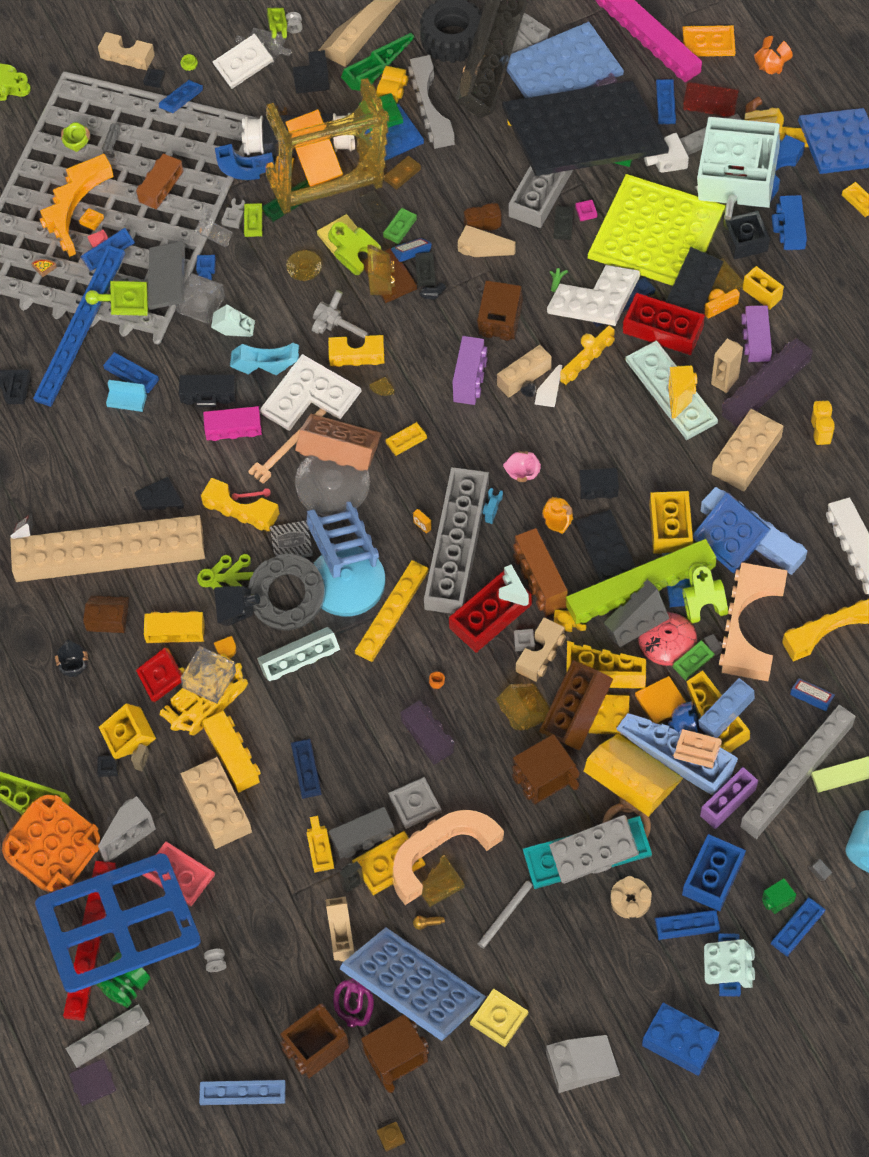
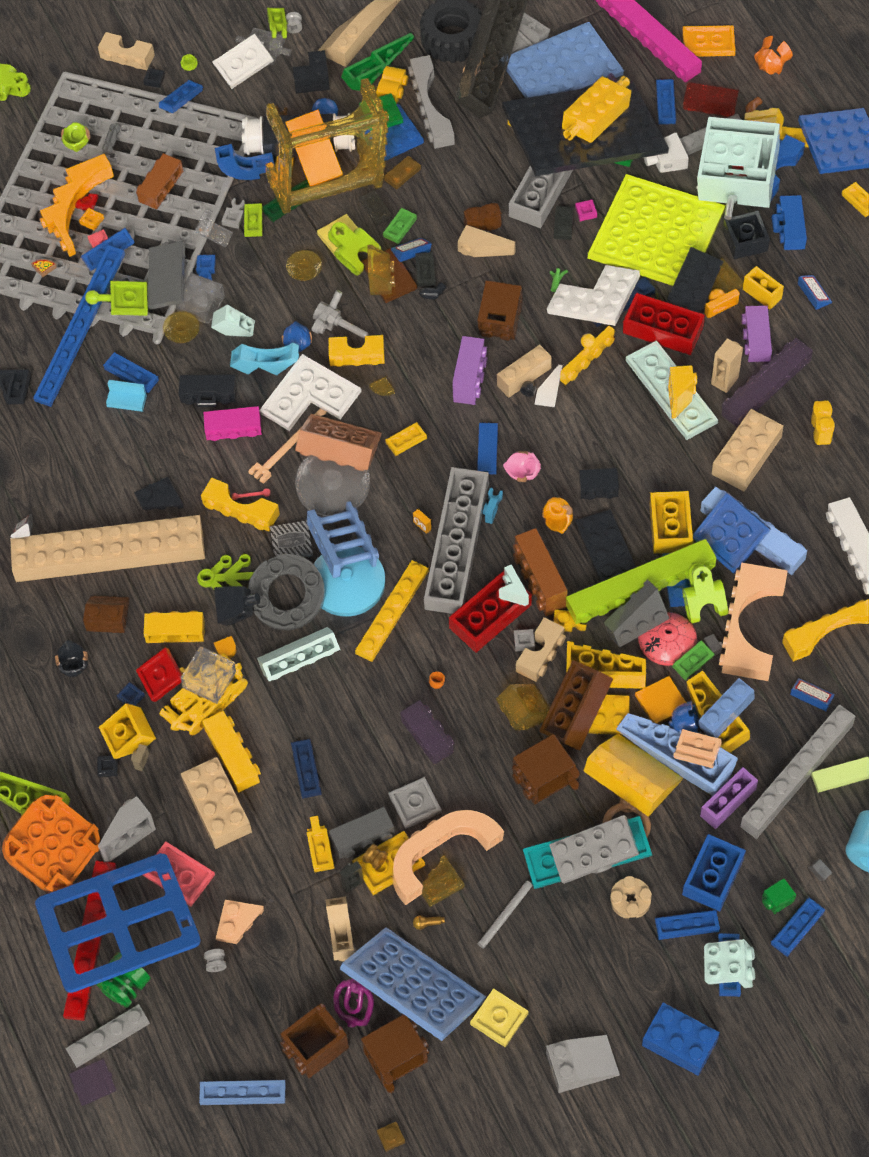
none -> red tile [75,194,98,210]
none -> dark blue tile [117,682,145,706]
none -> clear yellow dish [163,312,199,343]
none -> light nougat wing [216,900,264,944]
none -> blue hair [282,321,312,352]
none -> blue hair [311,98,338,116]
none -> pearl gold wheel [362,844,388,870]
none -> blue tile [478,423,498,474]
none -> yellow brick [562,76,631,143]
none -> slope [798,275,832,310]

